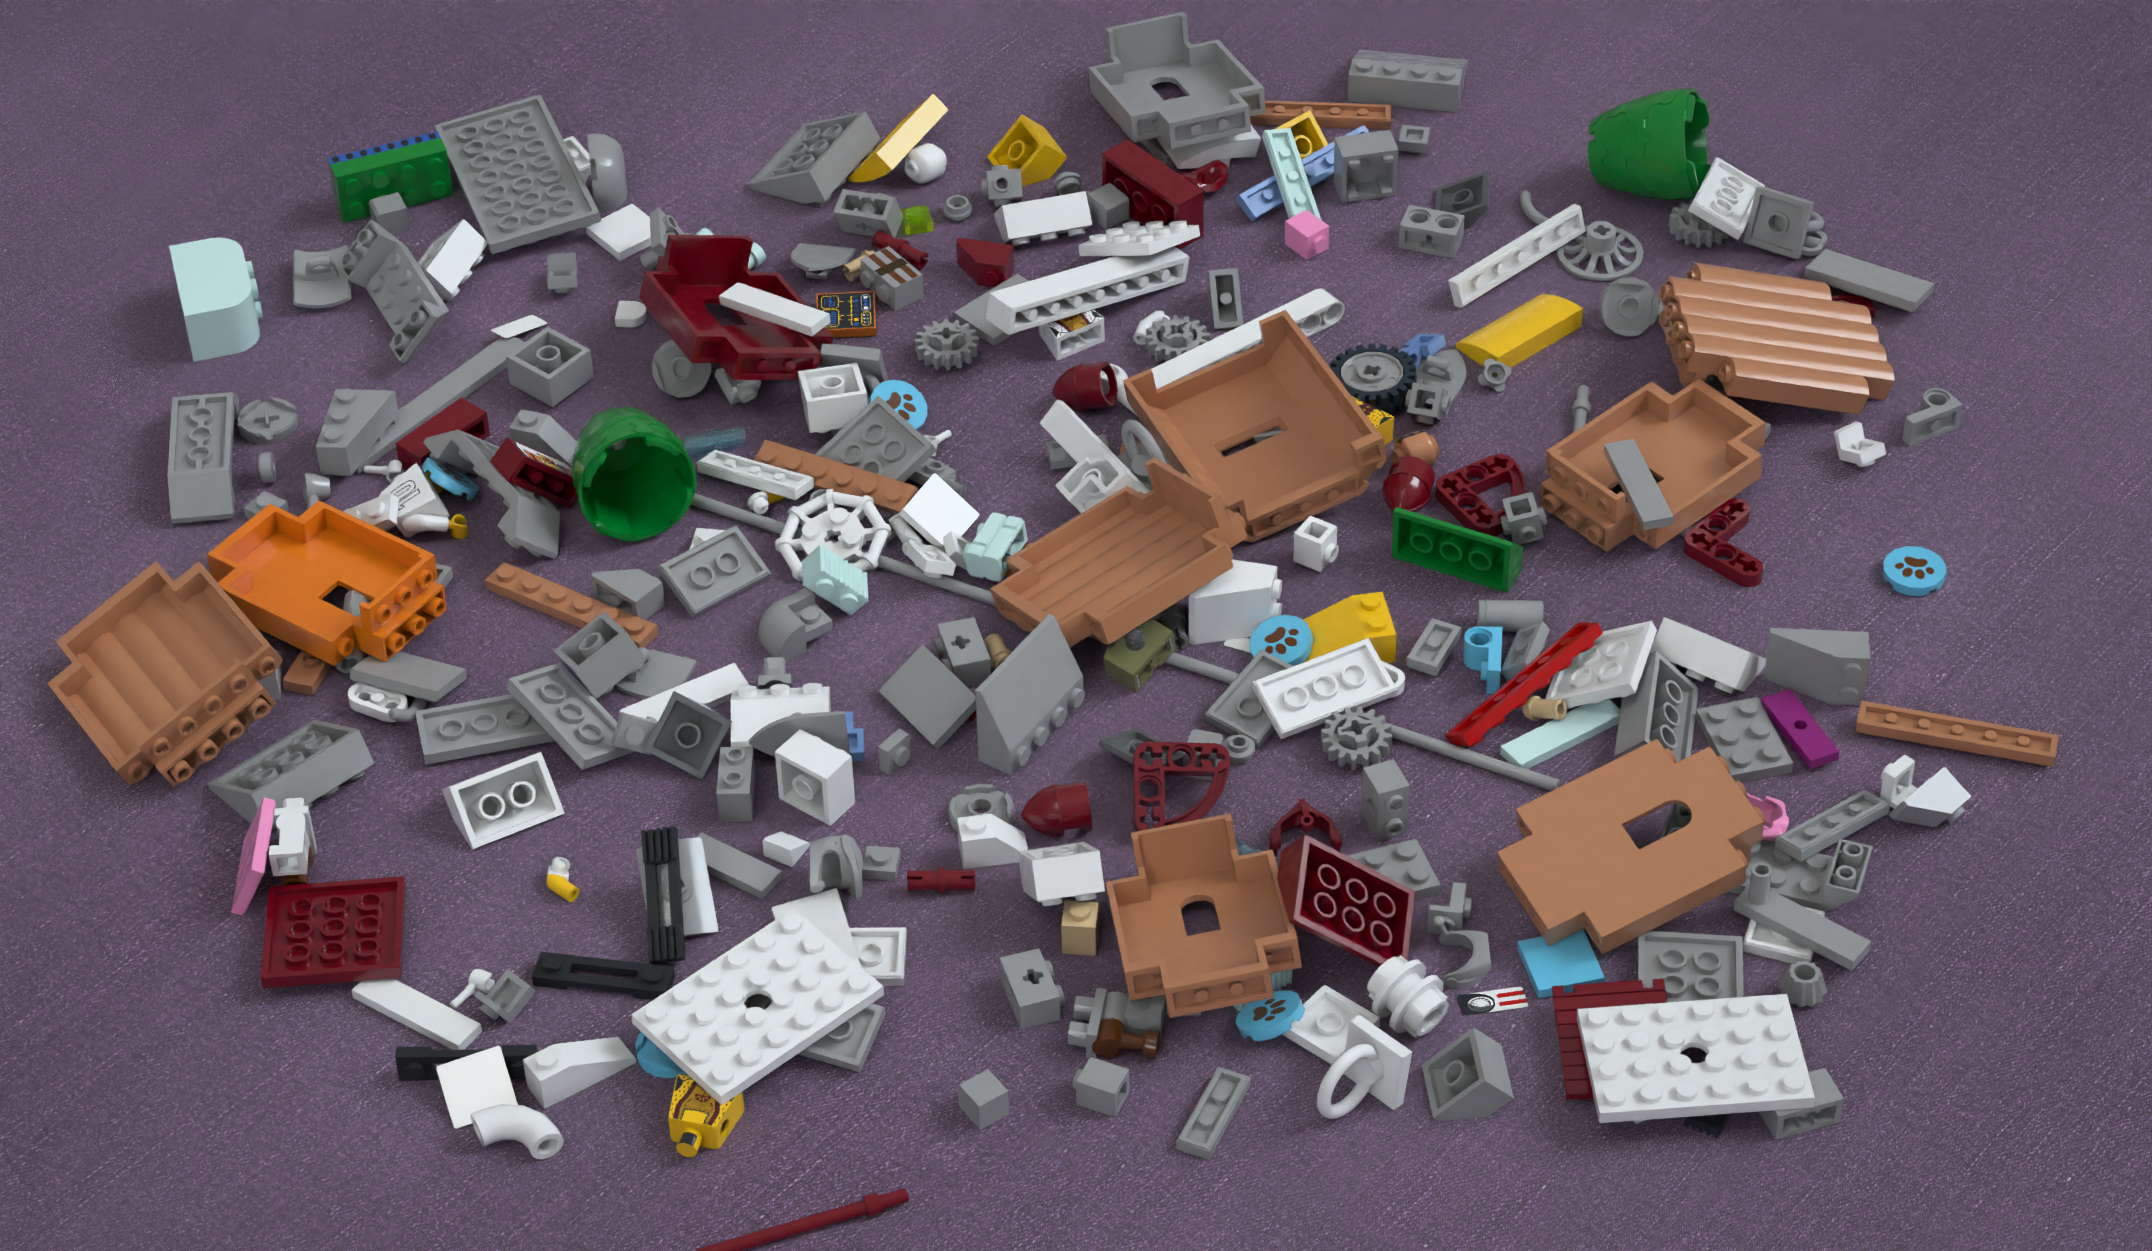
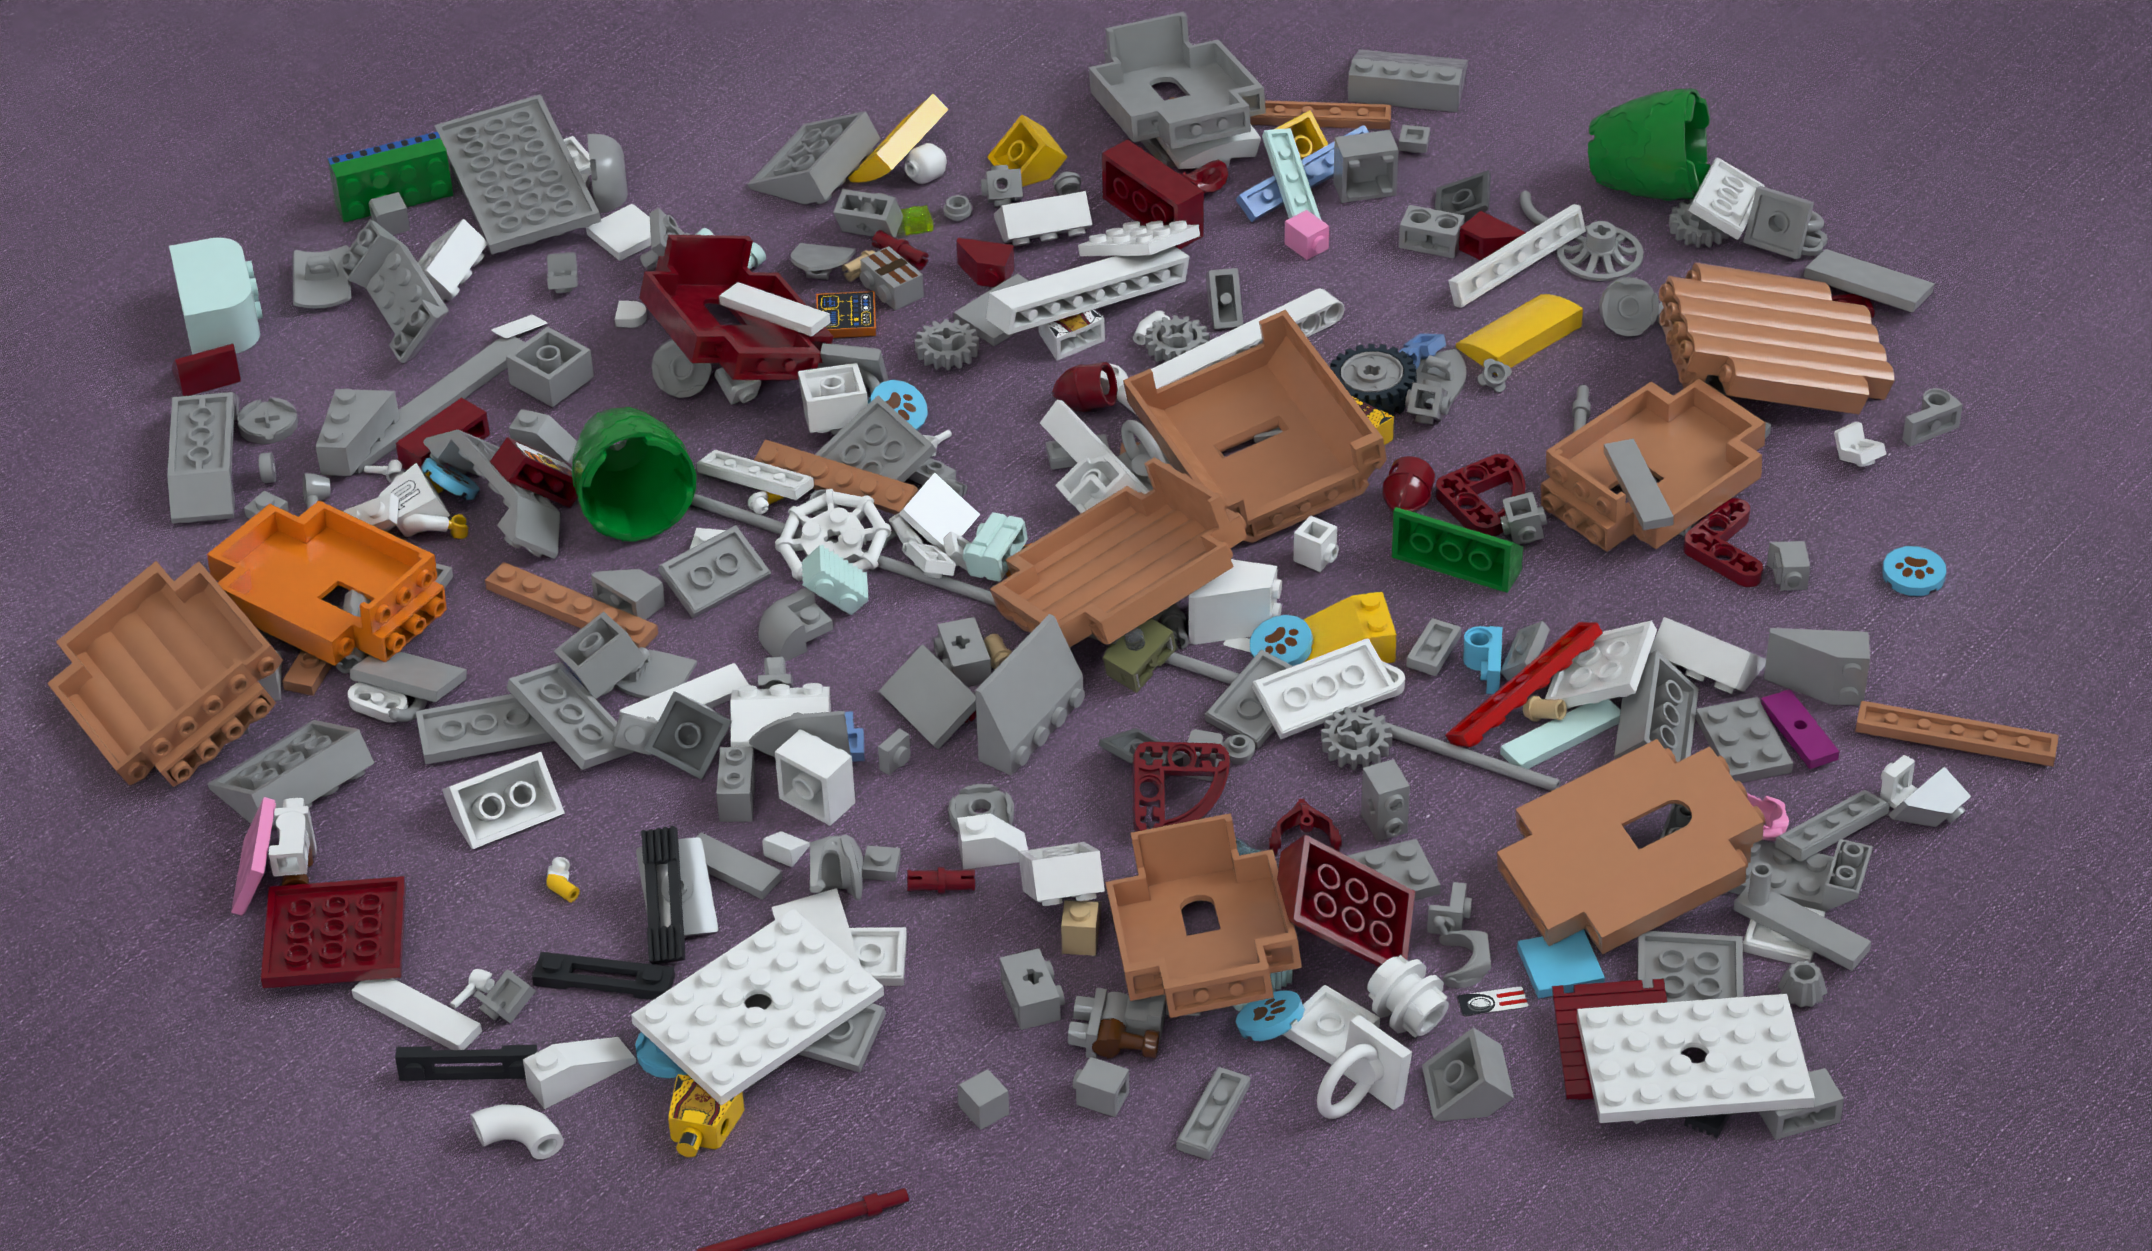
white sticker [436,1046,518,1129] -> none
clear light blue pin [683,426,746,455] -> none
dark red helmet [1021,782,1092,837] -> none
light grey piece [1087,183,1129,230] -> none
nougat head [1391,430,1439,467] -> none
light grey pin [1478,600,1543,632] -> none
none -> dark red slope [171,344,241,396]
none -> dark red slope [1459,211,1526,261]
none -> light grey window [1767,541,1810,591]

